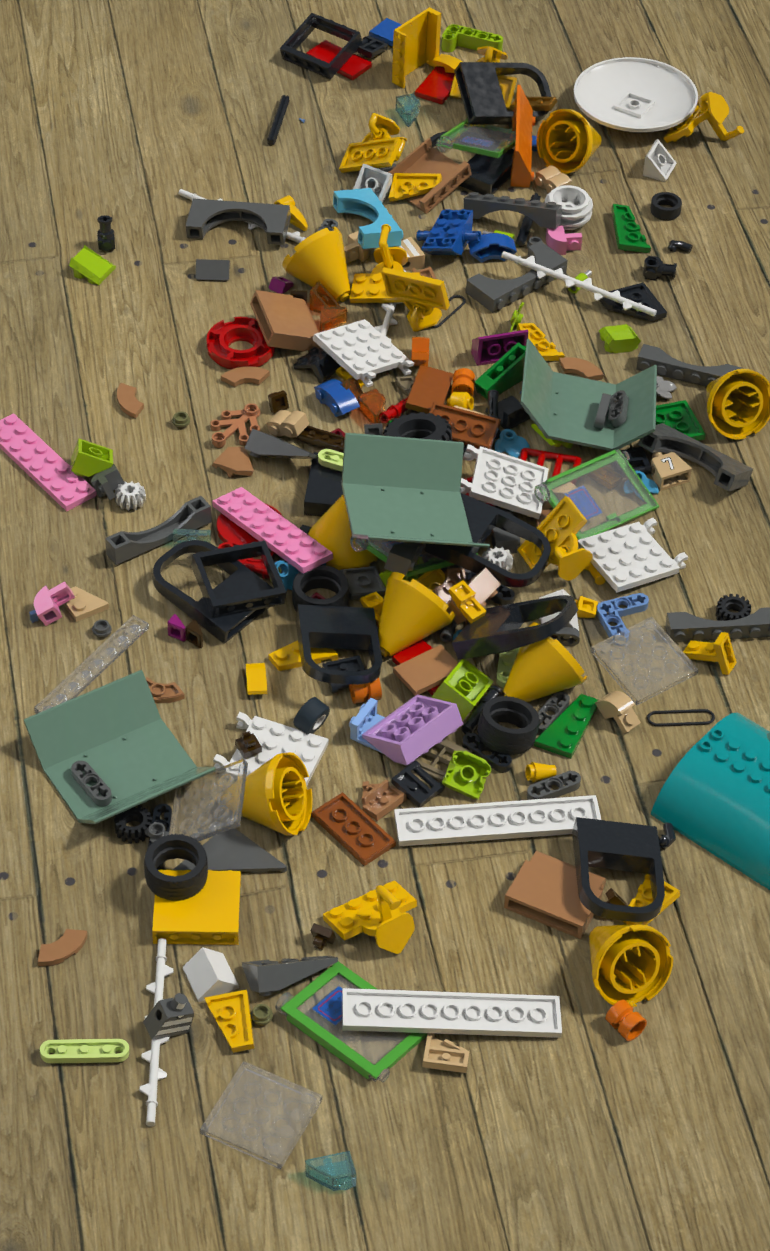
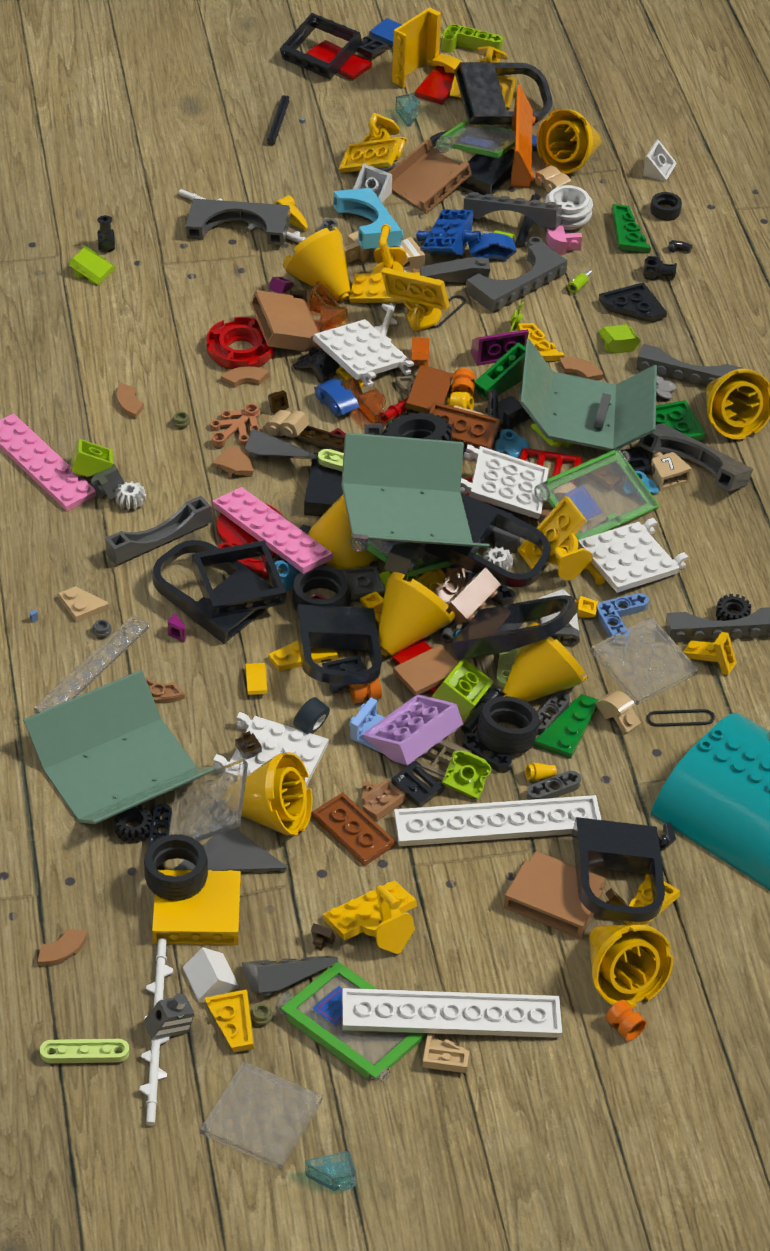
bright pink brick [34,582,75,626] -> none
dark grey beam [71,761,112,806] -> none
dark grey plate [145,822,169,843] -> none
clear light blue plate [173,529,211,546] -> none
dark brown slope [186,619,203,648] -> none
dark grey panel [196,259,230,281] -> none
yellow wing [389,173,442,202] -> none
yellow slope [448,580,486,624] -> none
white plant [501,251,657,317] -> none
pearl gold tile [510,97,558,111] -> none
white dish [574,57,698,132] -> none
dark grey beam [608,390,629,426] -> none
yellow plate [664,92,744,143] -> none
none -> dark grey wedge [420,257,491,283]

